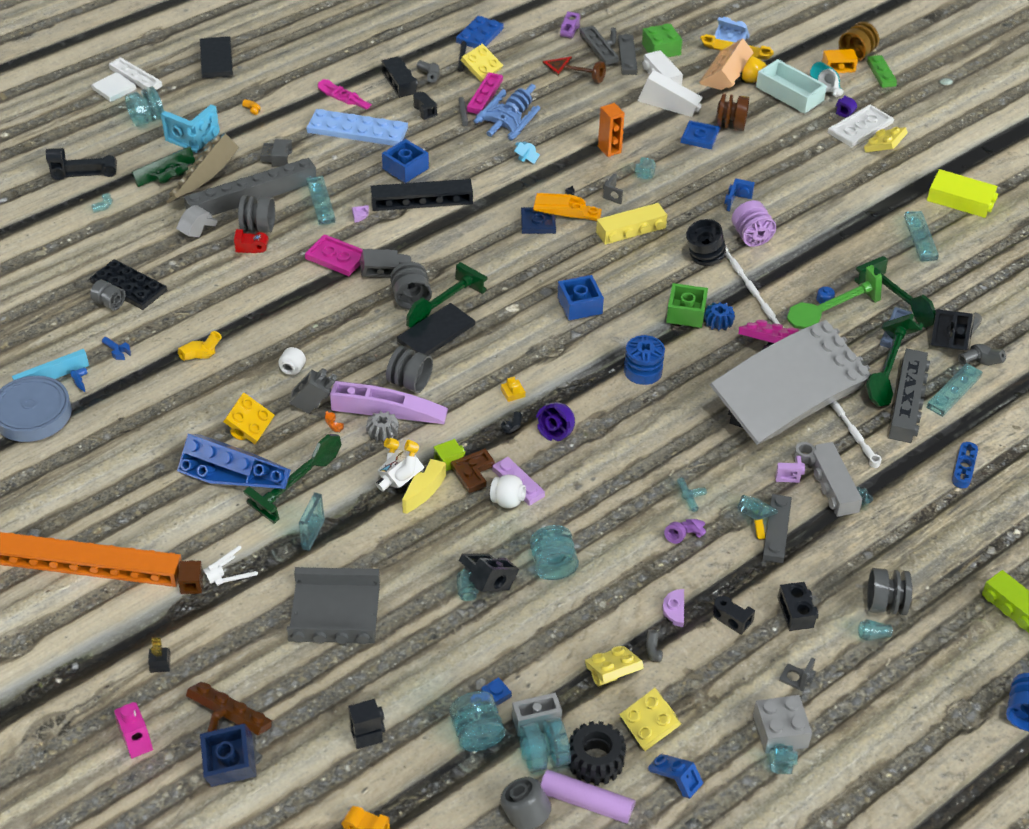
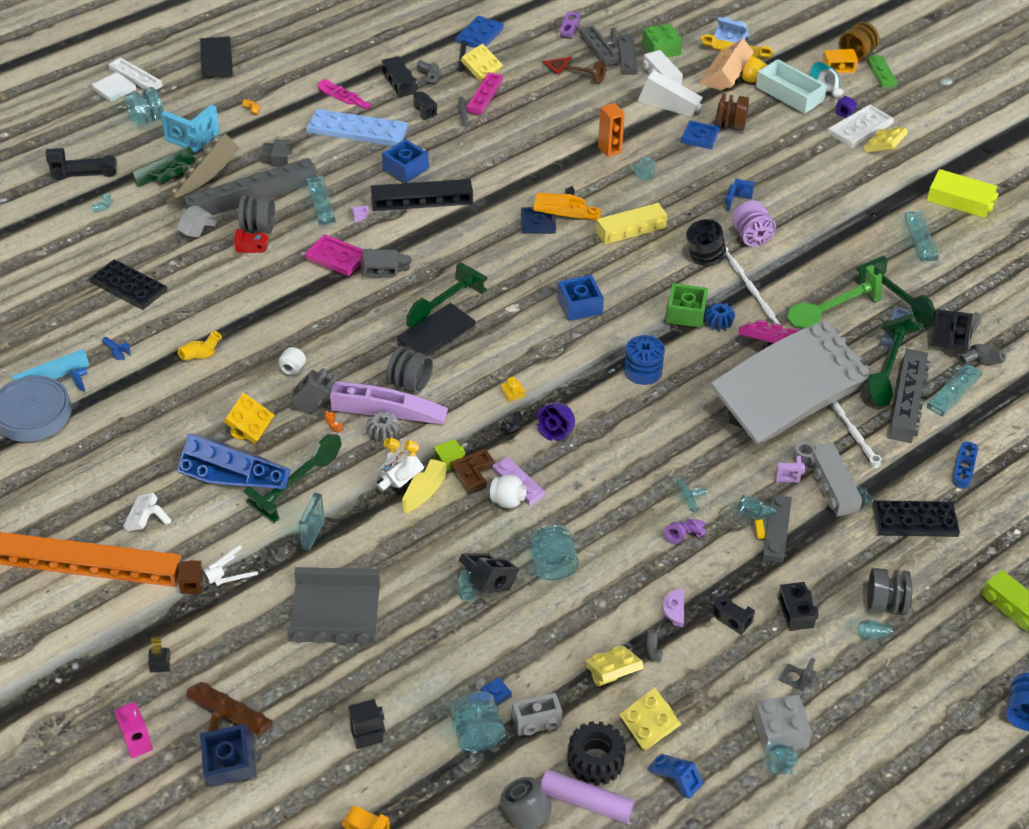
dark grey wheel [90,279,125,311] -> none
dark grey wheel [390,262,432,310] -> none
medium blue bar [474,84,541,141] -> none
medium azure piece [514,142,540,164] -> none
clear light blue wheel [520,717,571,773] -> none
dark grey bracket [603,174,623,205] -> none
blue piece [816,286,835,304] -> none
none -> white plate [123,493,171,532]
none -> black tile [872,500,960,537]

